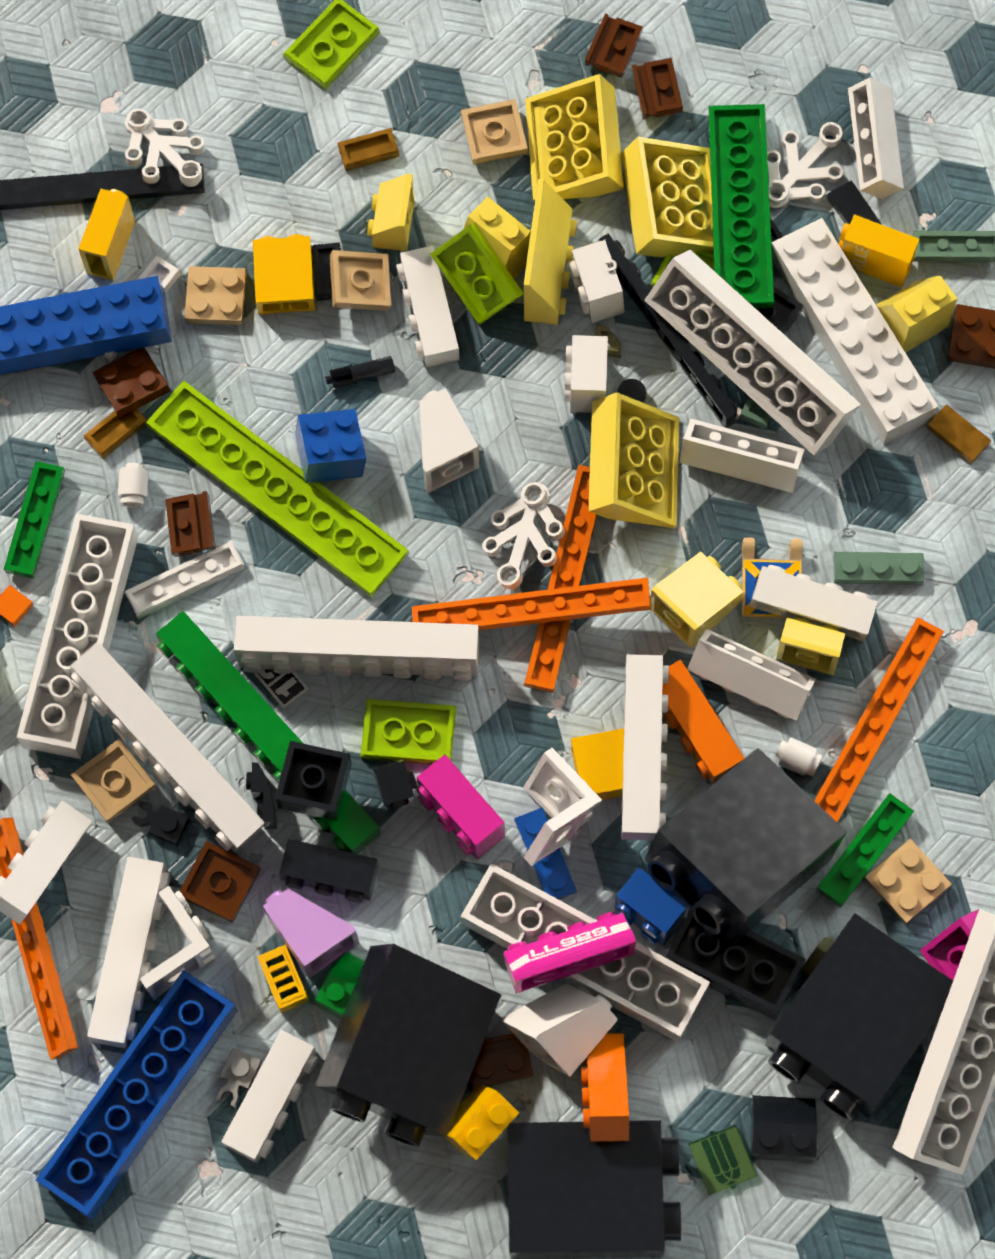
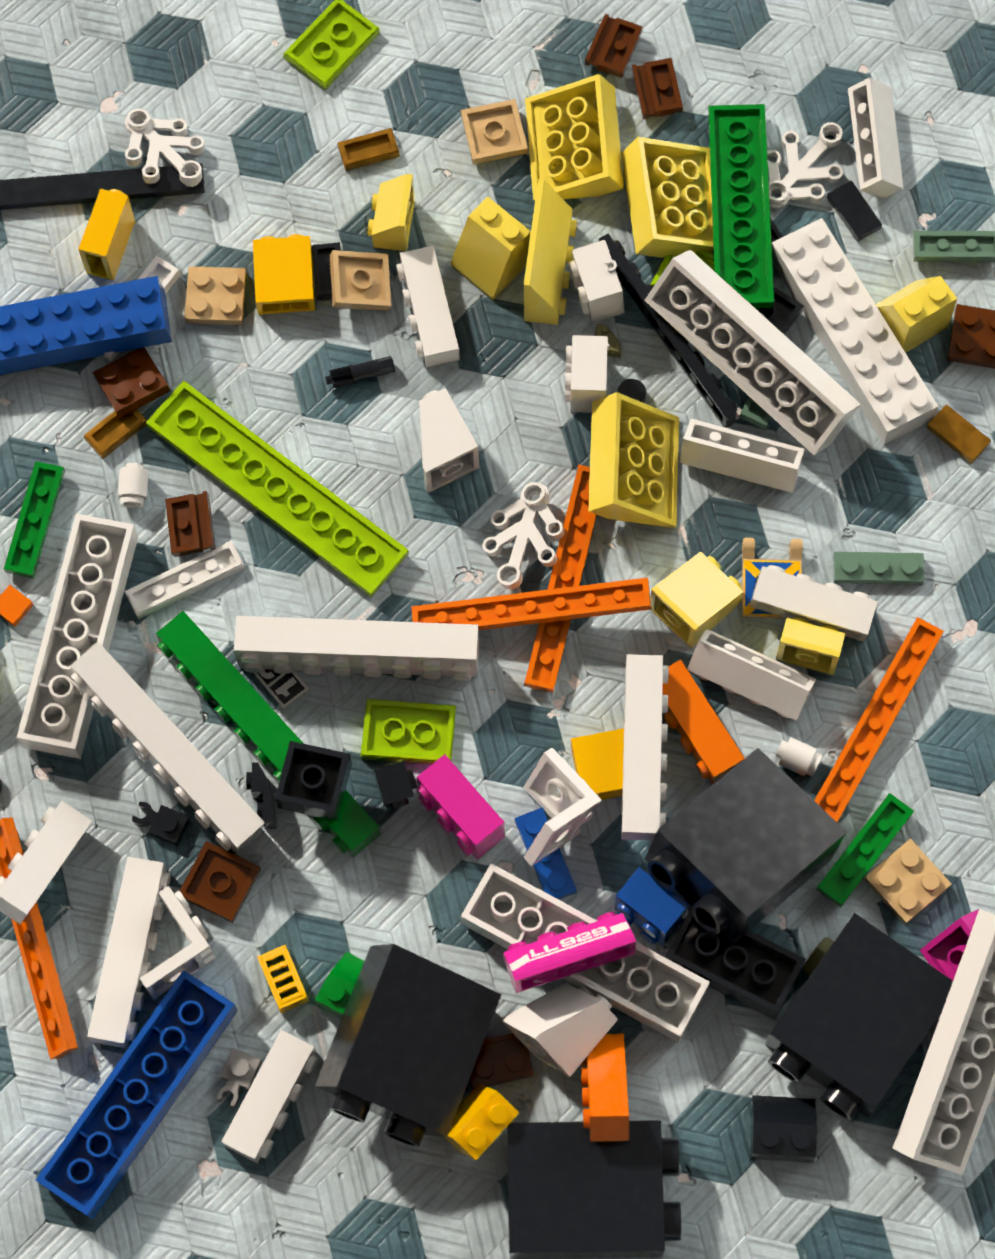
tan plate [71,738,156,823] -> none
lavender slope [263,888,360,978] -> none
black brick [279,839,379,903] -> none
blue brick [295,409,366,483] -> none
lime tile [430,222,524,325] -> none
clear green piece [688,1125,757,1196] -> none
yellow brick [839,215,919,288] -> none

